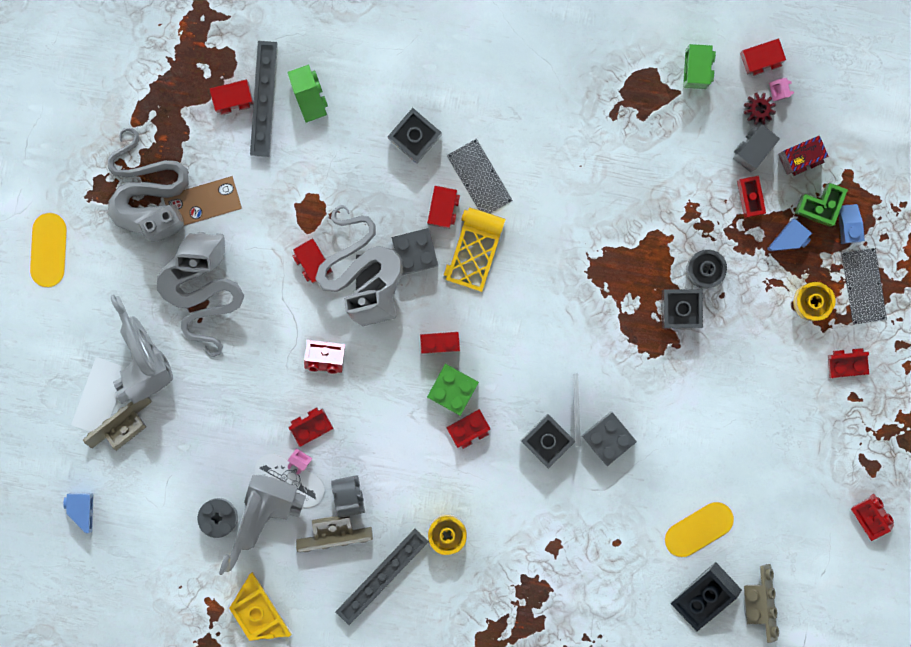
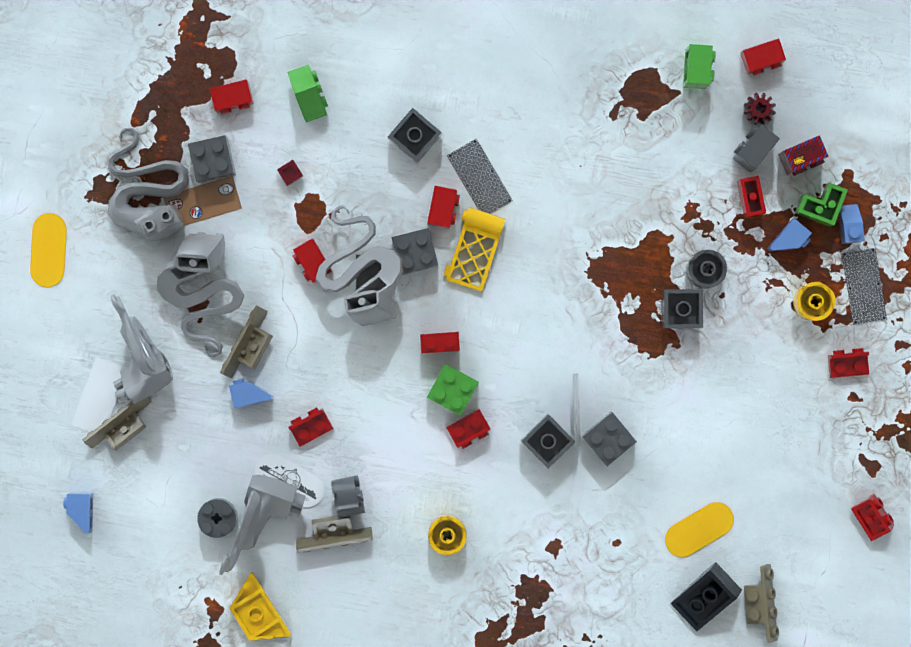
dark grey plate [250,41,278,157] -> none
bright pink tile [288,448,312,474] -> none
bracket [304,340,345,374] -> none
dark grey plate [335,528,429,625] -> none
bright pink tile [769,78,794,101] -> none
none -> dark grey brick [188,135,236,183]
none -> dark tan bracket [220,305,273,378]
none -> medium blue slope [229,379,273,408]
none -> dark red plate [277,160,303,186]

